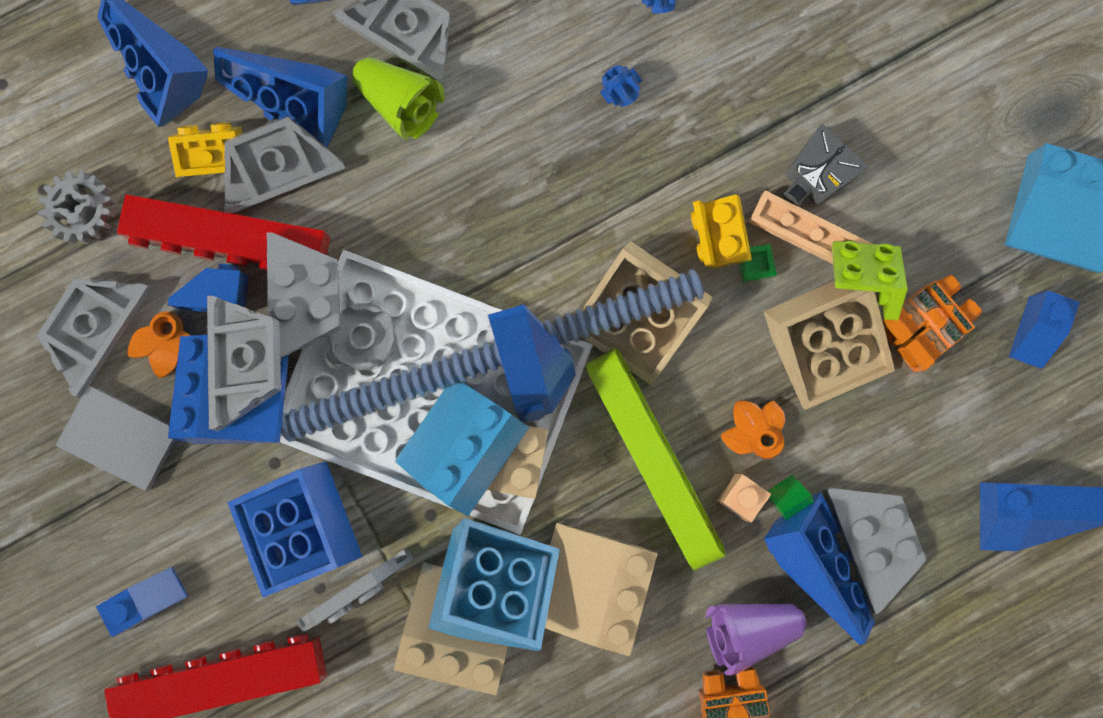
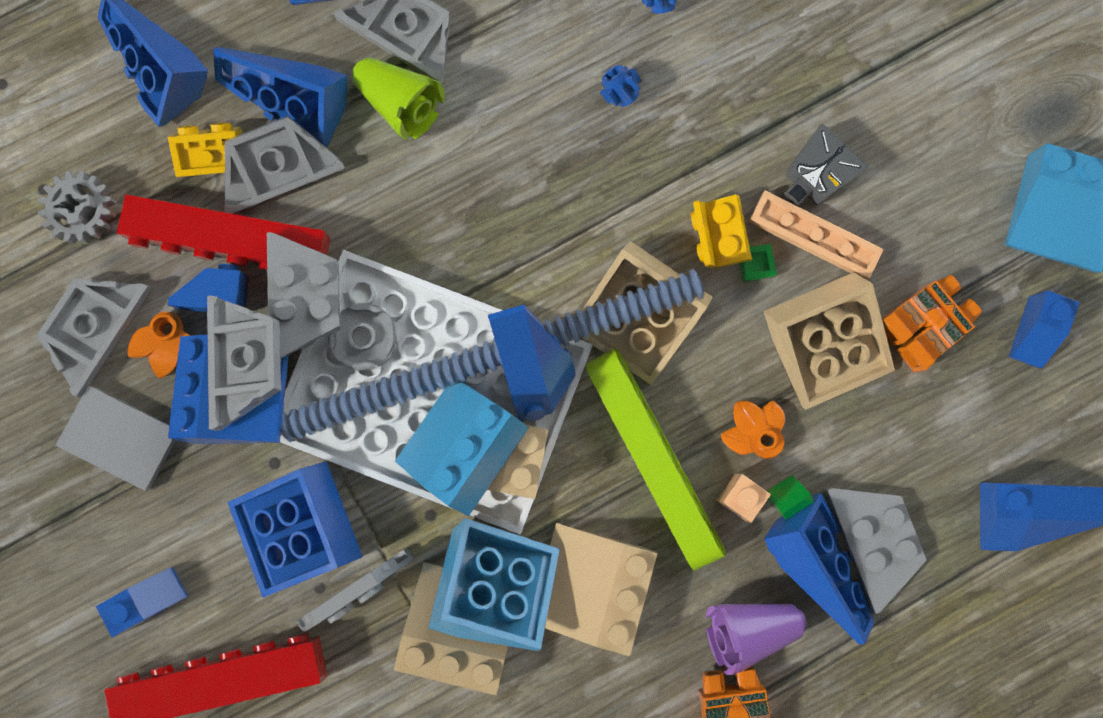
lime bracket [832,241,908,320] -> none

